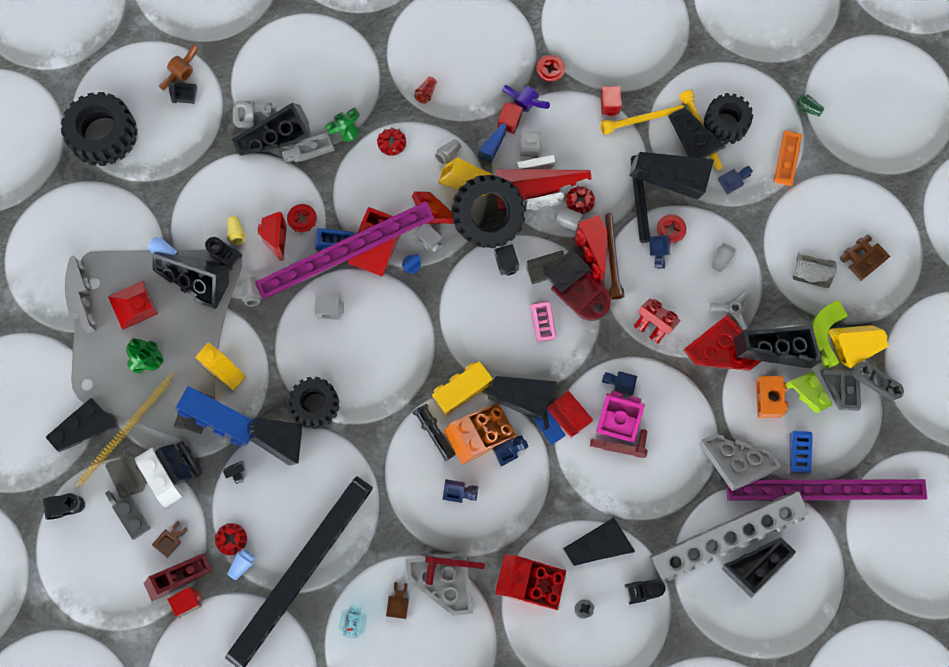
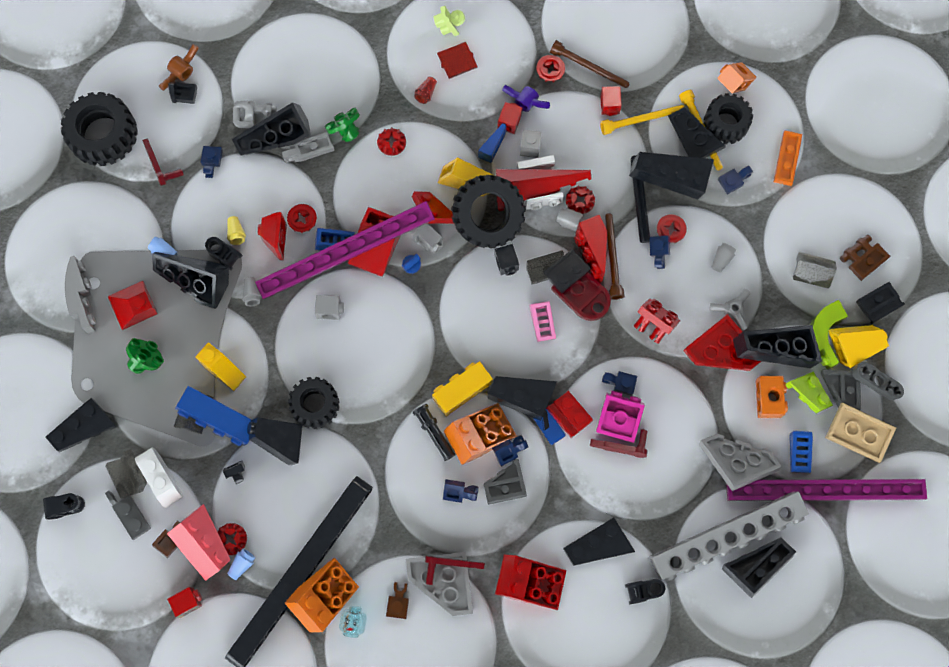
yellow piece [74,373,175,489] -> none
dark red slope [143,553,212,601] -> none
black plate [155,441,202,485] -> none
light grey cone [435,139,461,165] -> none
dark grey bush [574,599,594,619] -> none
clear green cone [795,94,825,117] -> none
none -> dark red piece [142,138,184,186]
none -> coral wedge [167,504,230,581]
none -> dark blue plate [200,146,223,178]
none -> orange slope [285,558,359,632]
none -> yellowish green hips [433,6,465,36]
none -> clear red piece [437,42,478,79]
none -> dark grey wing [484,459,527,505]
none -> reddish brown piece [550,40,630,88]
none -> orange brick [717,62,757,93]
none -> tan tile [825,403,896,463]
none -> black plate [856,282,905,325]

